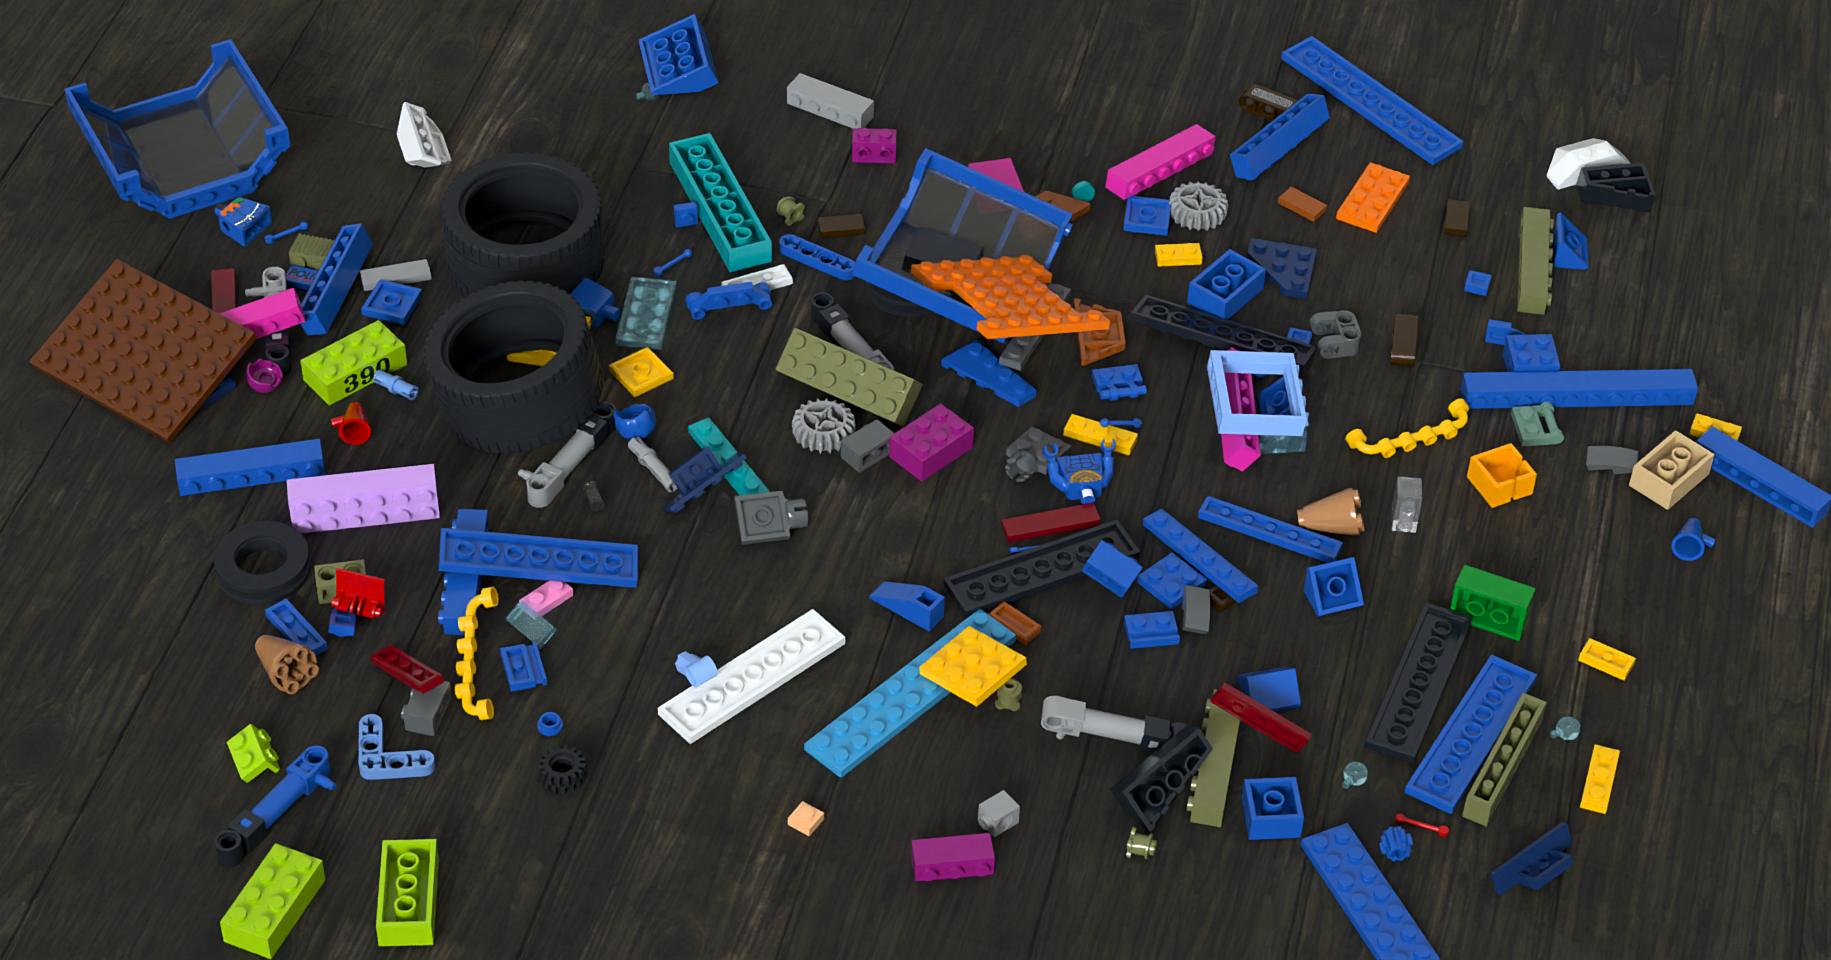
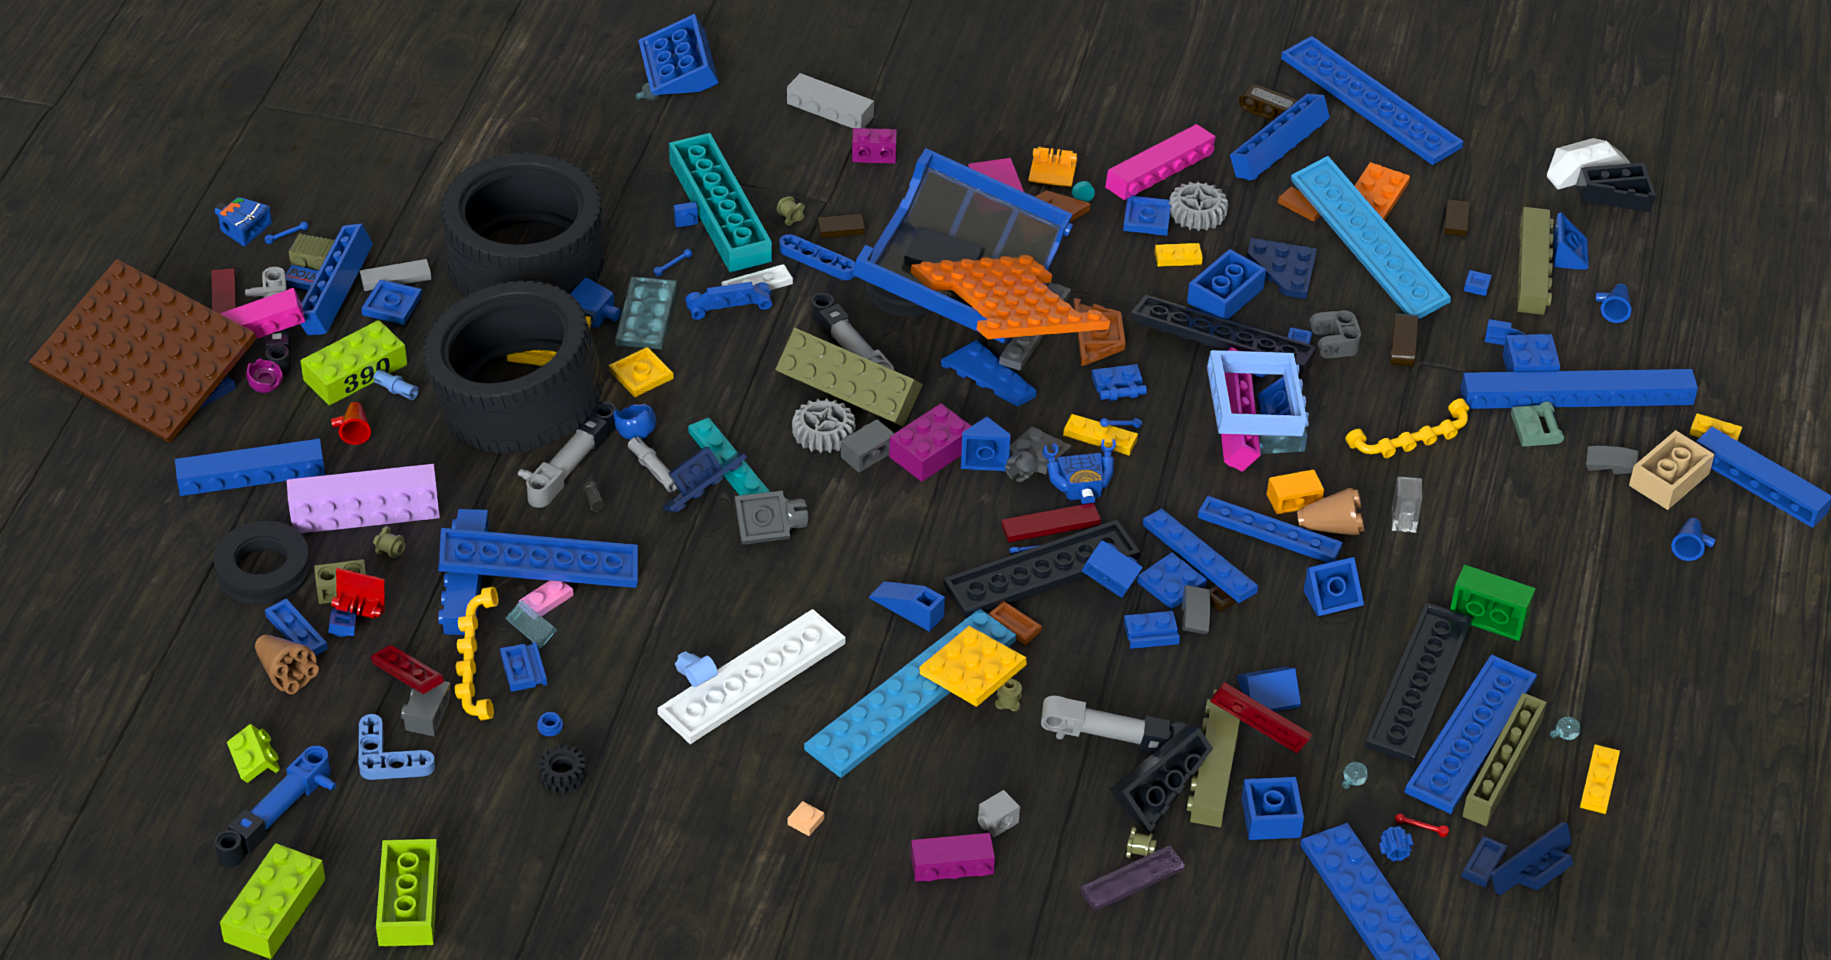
clear smoke window [64,39,290,219] -> none
white wedge [397,102,452,168] -> none
light orange piece [1467,443,1537,508] -> none
yellow plate [1578,638,1636,681] -> none
none -> olive brick [373,526,406,558]
none -> blue slope [961,417,1010,471]
none -> light orange hinge [1028,147,1077,187]
none -> clear purple plate [1080,845,1184,912]
none -> light orange brick [1267,470,1324,515]
none -> dark azure plate [1291,156,1451,319]
none -> dark blue tile [1461,836,1507,888]
none -> blue piece [1596,284,1631,323]

